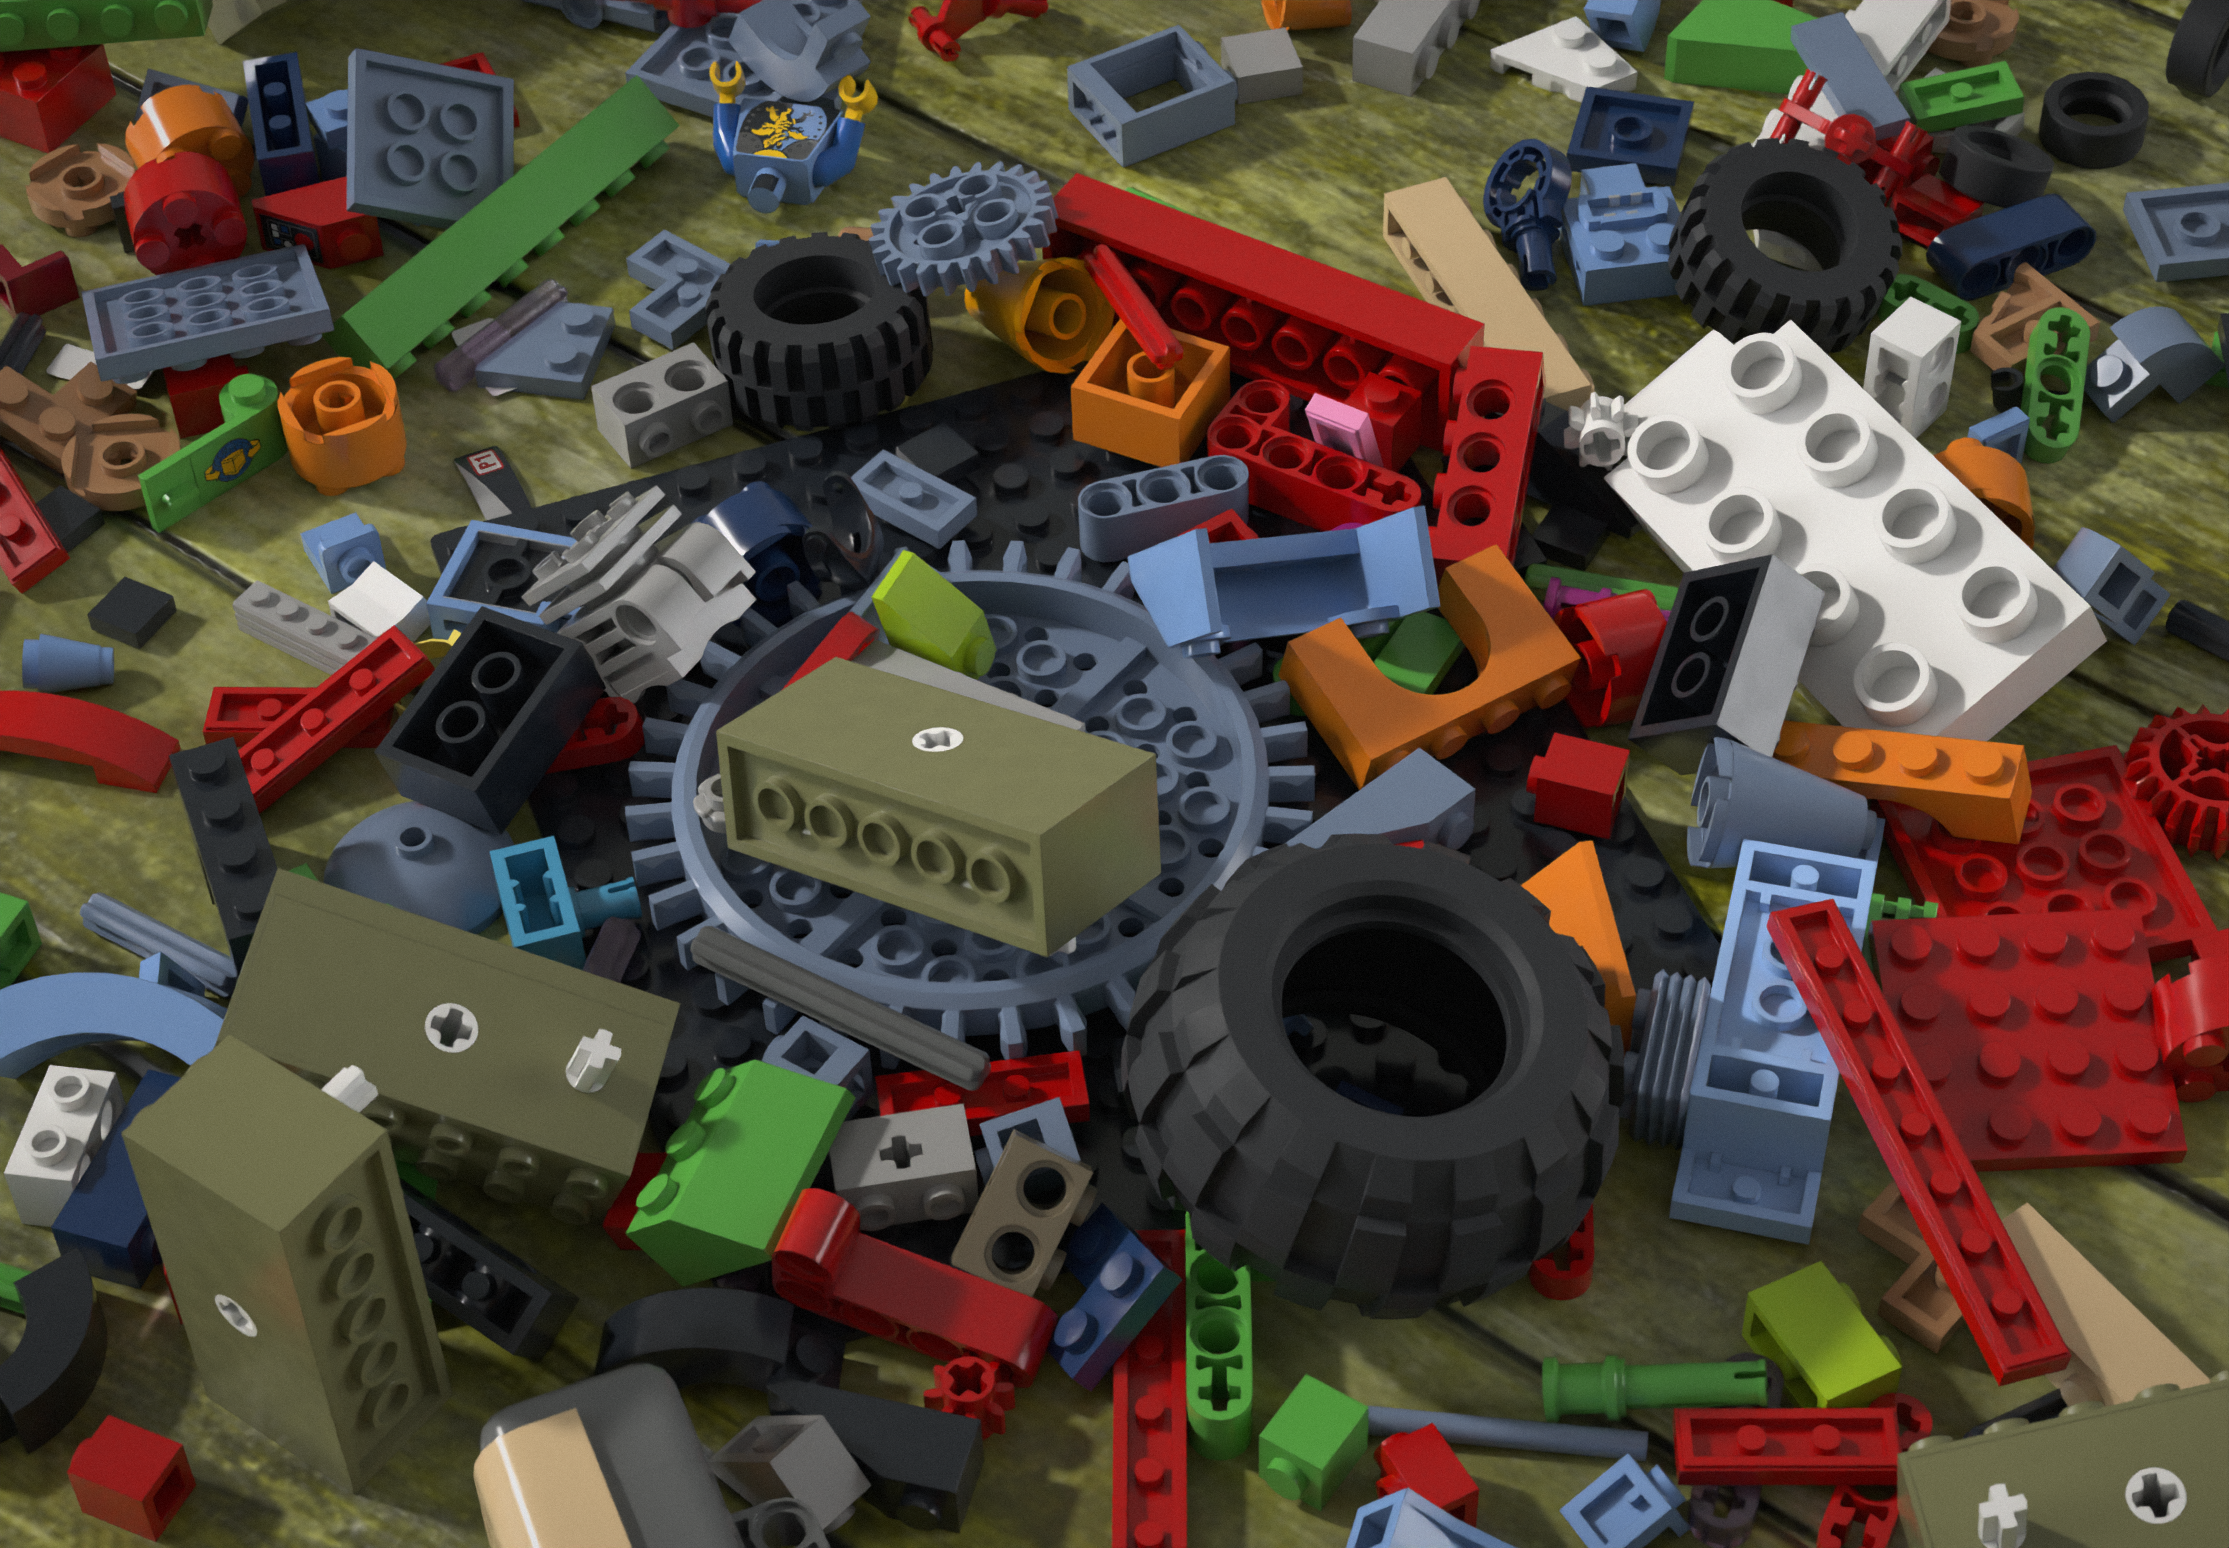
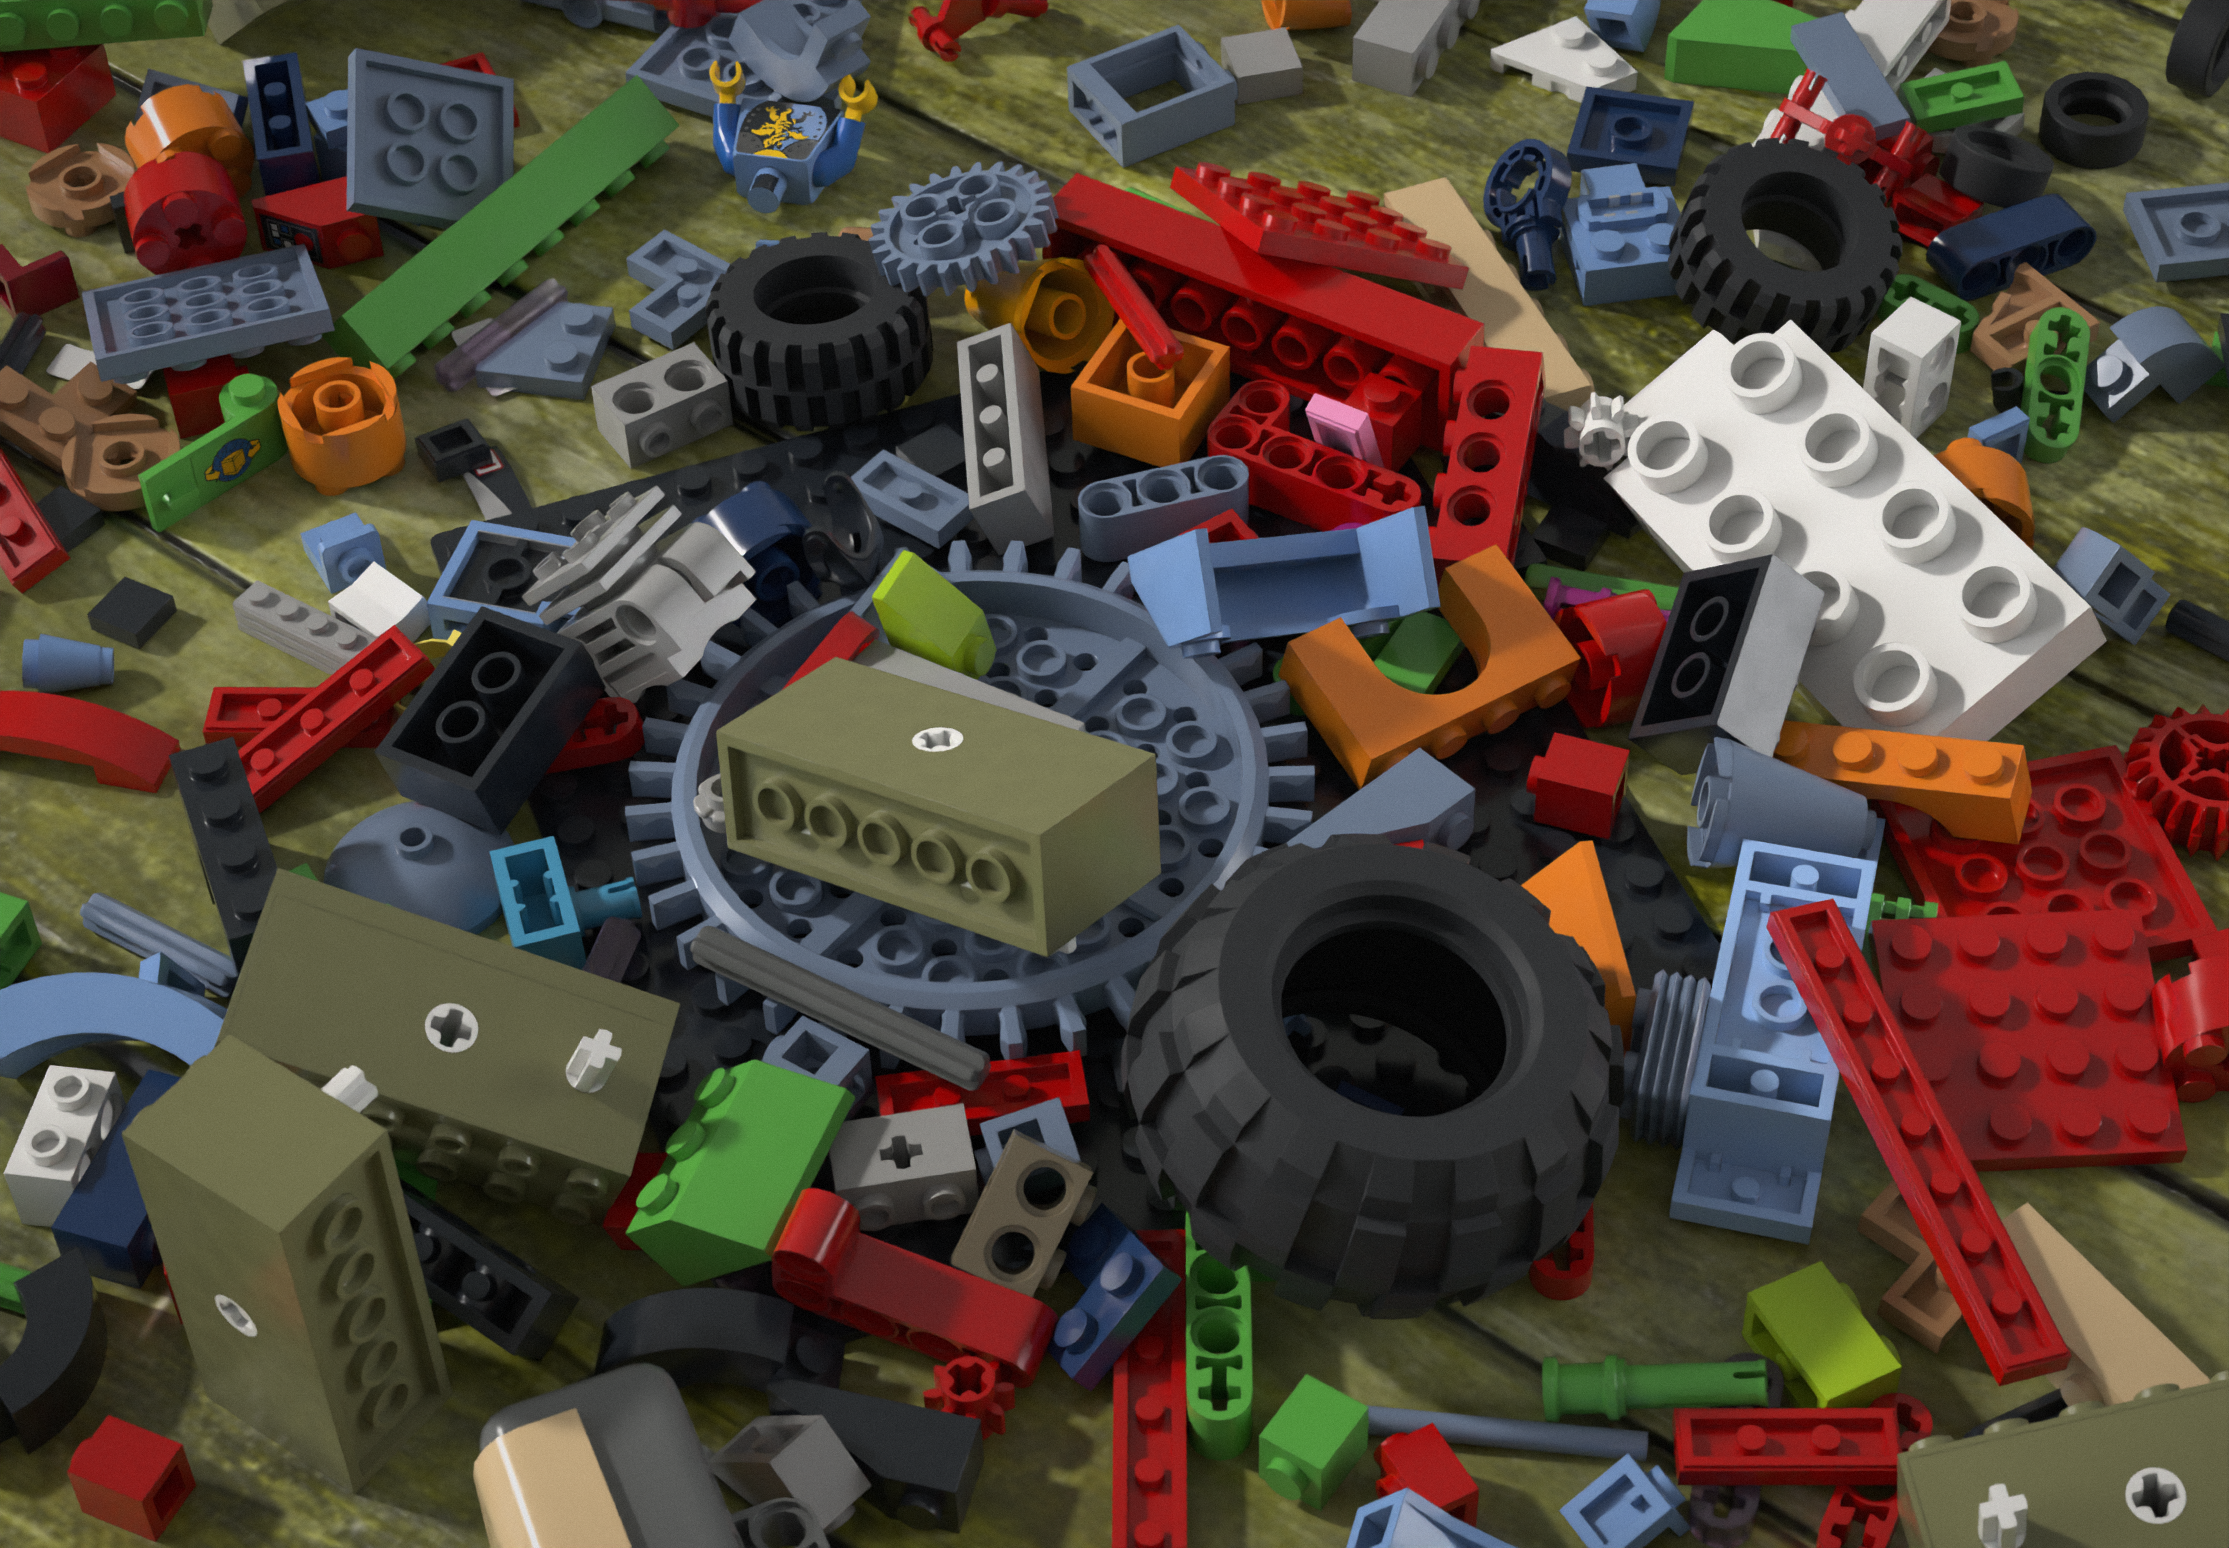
none -> black tile [414,419,493,483]
none -> light grey brick [957,323,1054,555]
none -> red plate [1170,162,1469,290]

